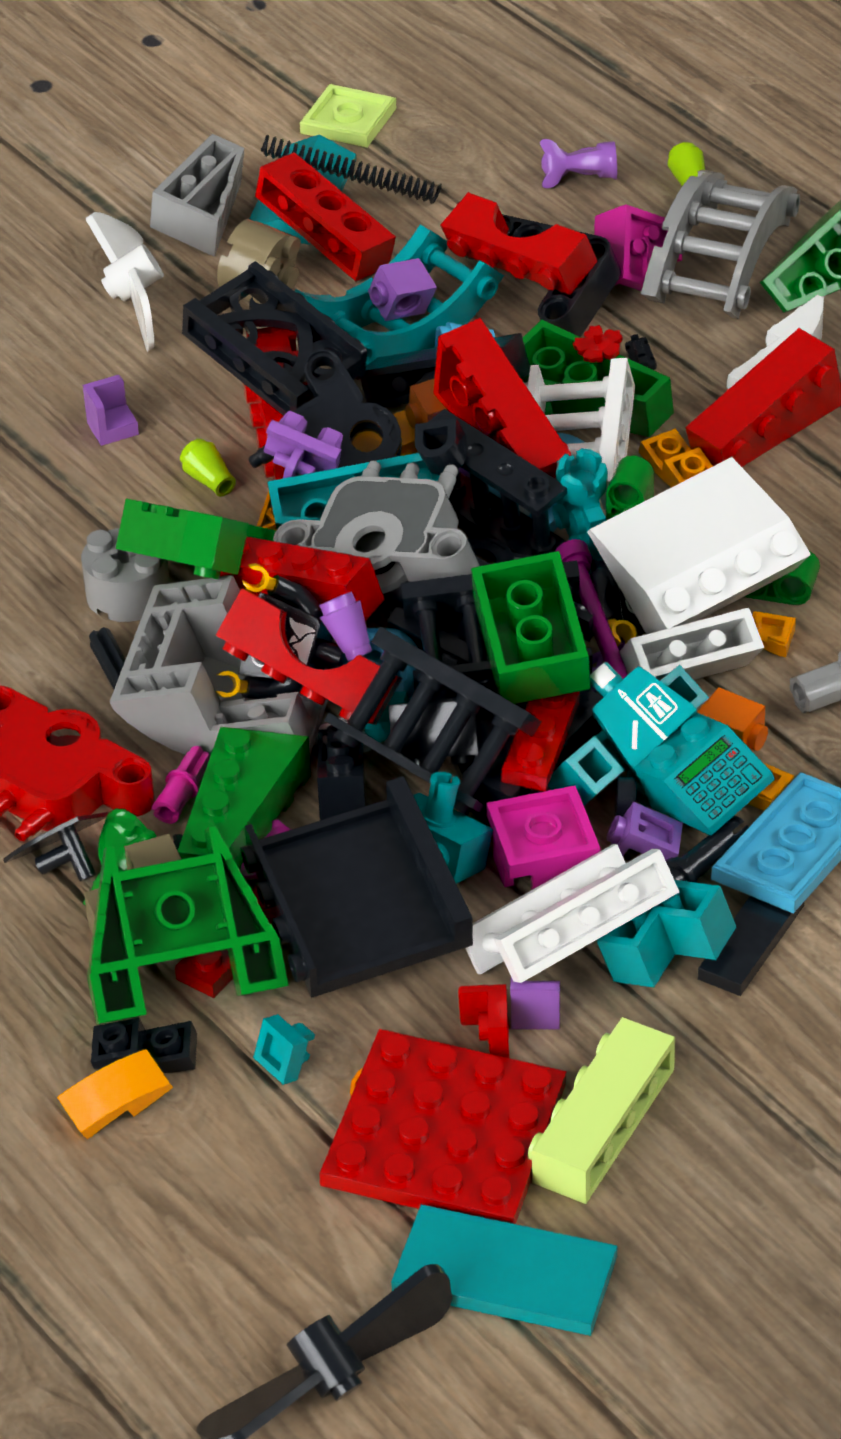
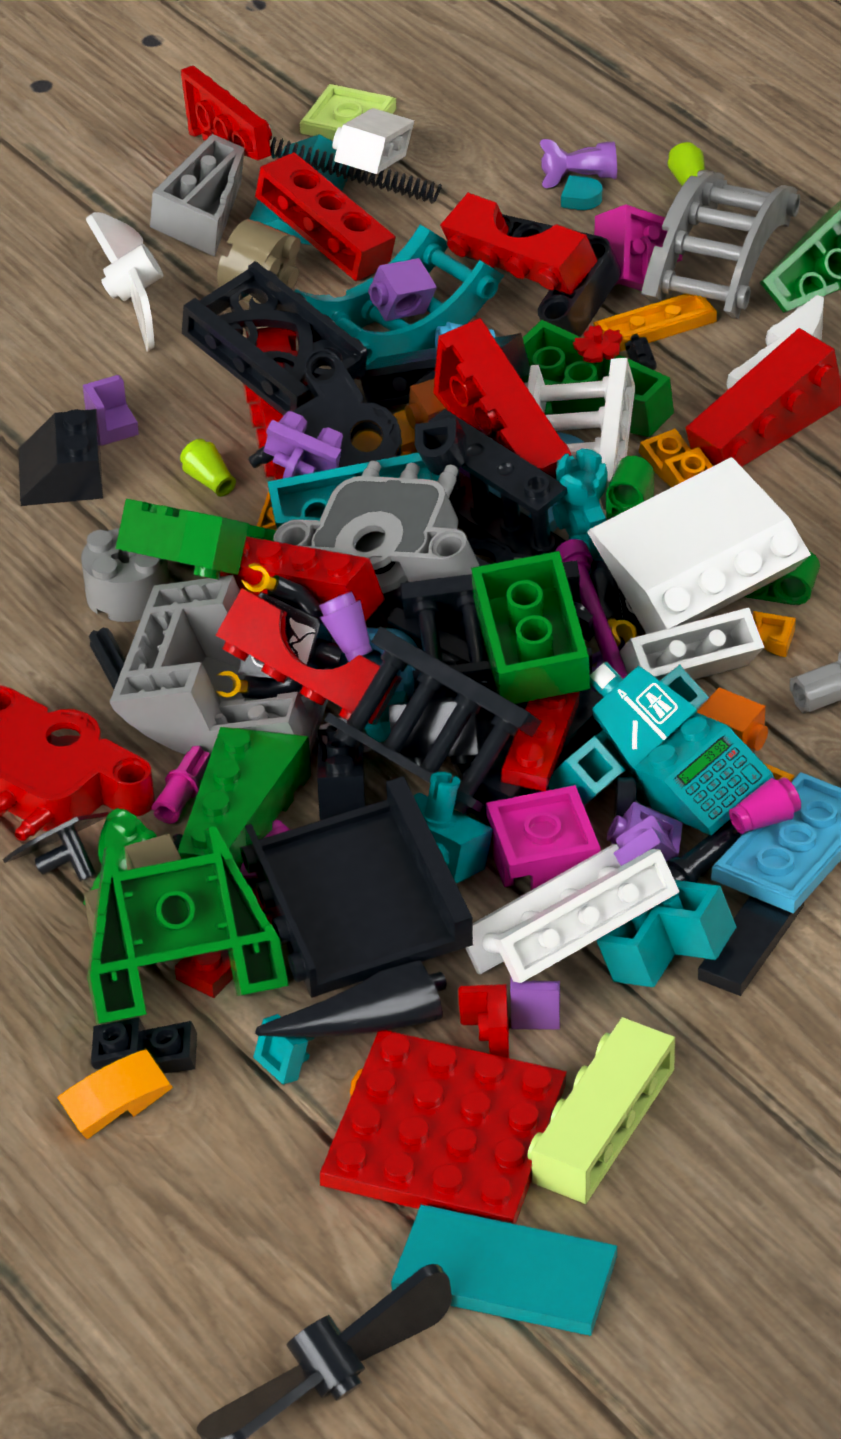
none -> black slope [18,409,103,506]
none -> red wing [180,65,272,161]
none -> black piece [255,960,447,1038]
none -> white brick [332,108,414,174]
none -> teal tile [561,175,602,210]
none -> light orange tile [593,294,717,352]
none -> medium lavender bracket [613,815,678,866]
none -> dark pink cone [729,777,801,834]

